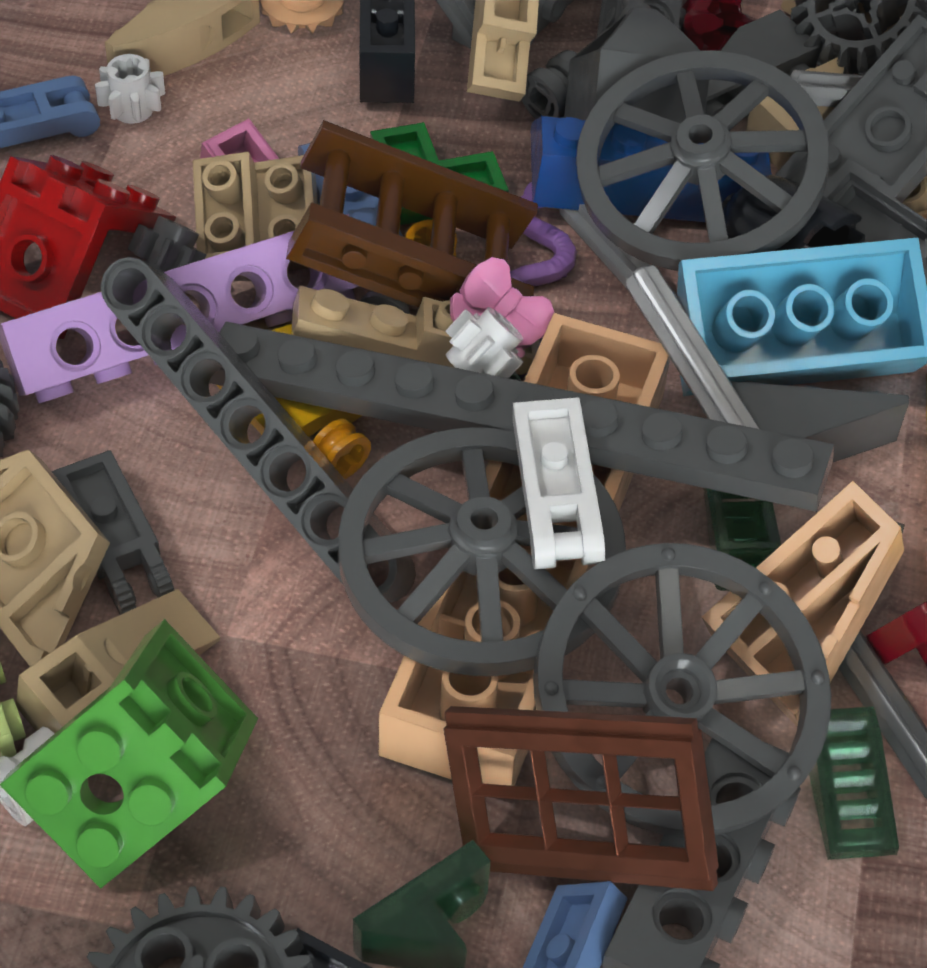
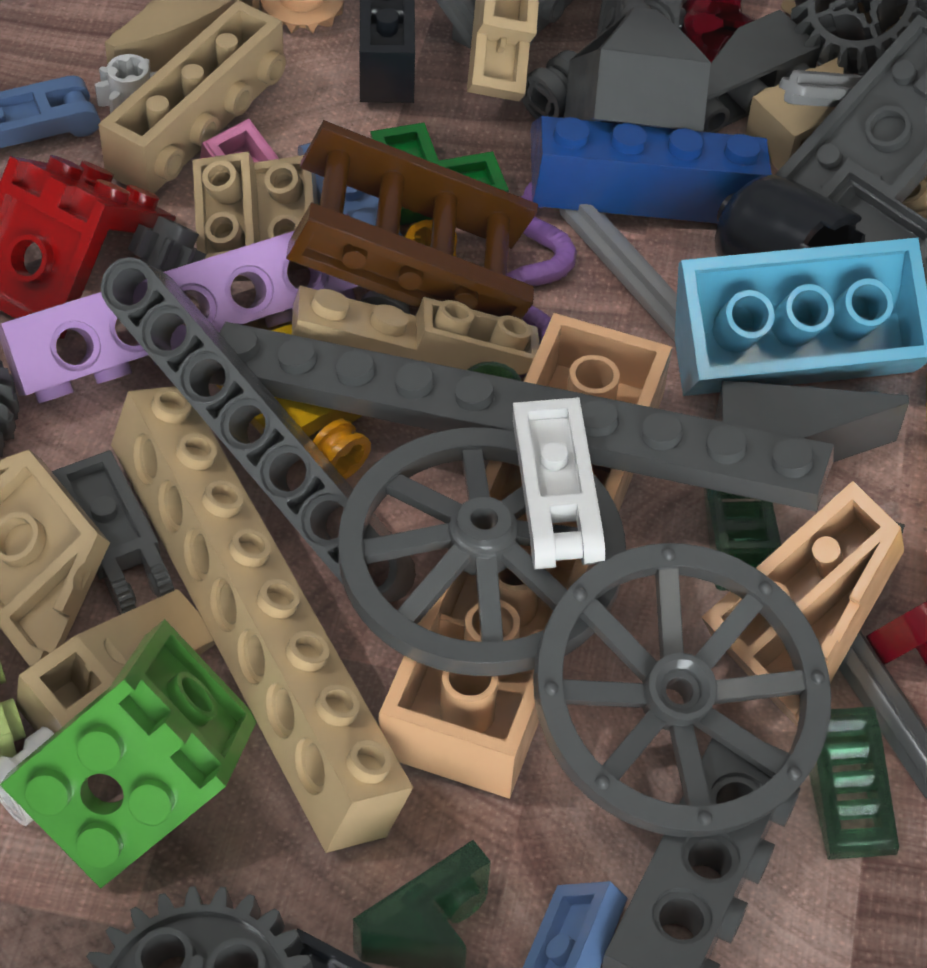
copper piece [443,706,719,891] -> none
white gear [445,307,523,379] -> none
bright pink piece [450,257,555,358] -> none
dark grey wheel [576,50,829,271] -> none
light grey axle [626,265,760,429] -> none
none -> tan brick [98,0,286,194]
none -> tan brick [111,386,413,853]

